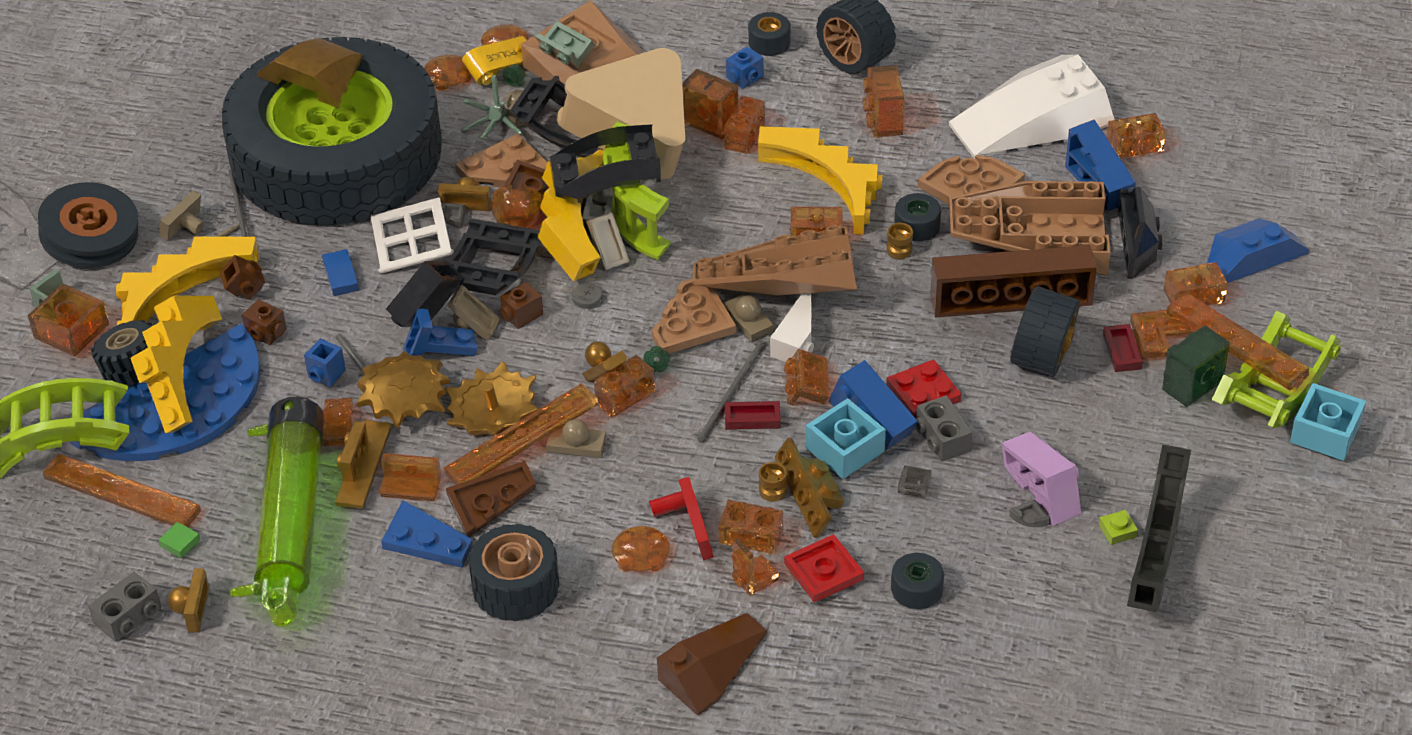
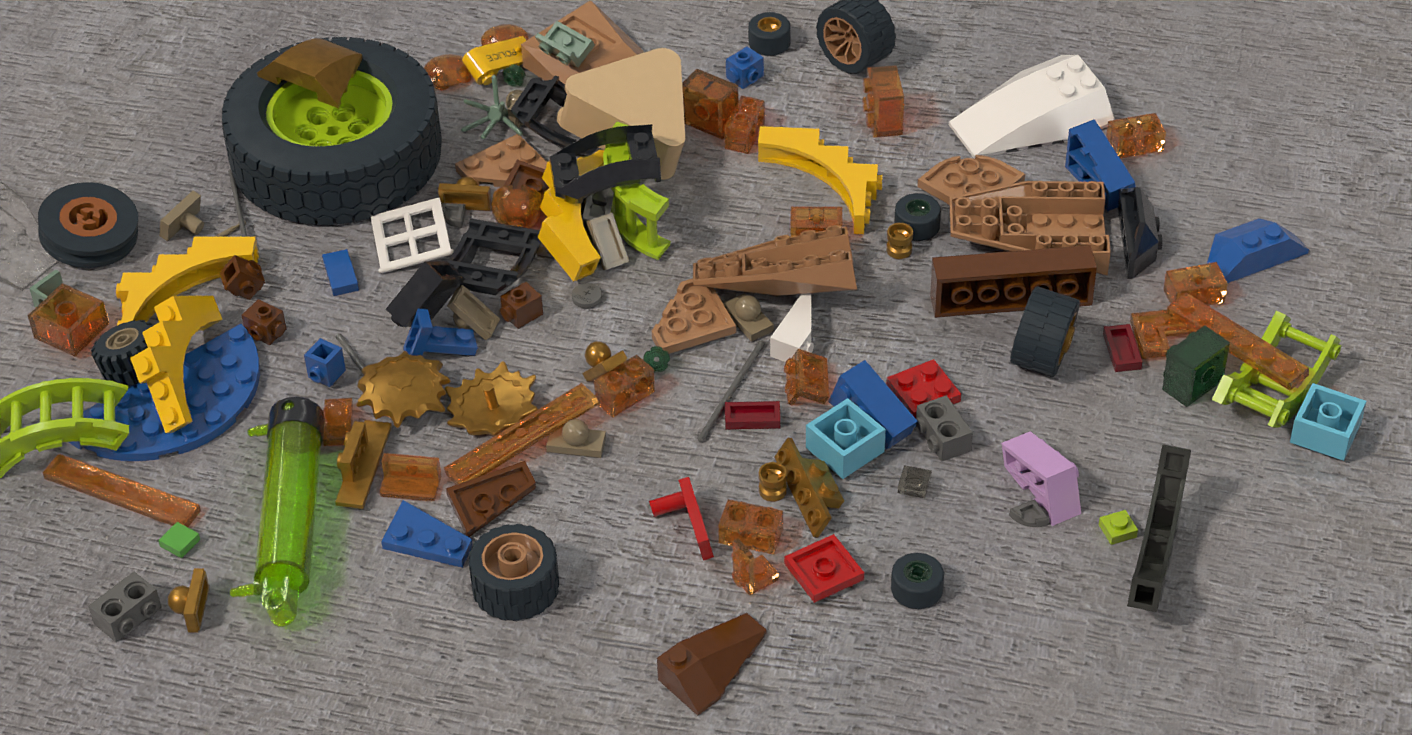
clear orange dish [612,526,670,572] -> none

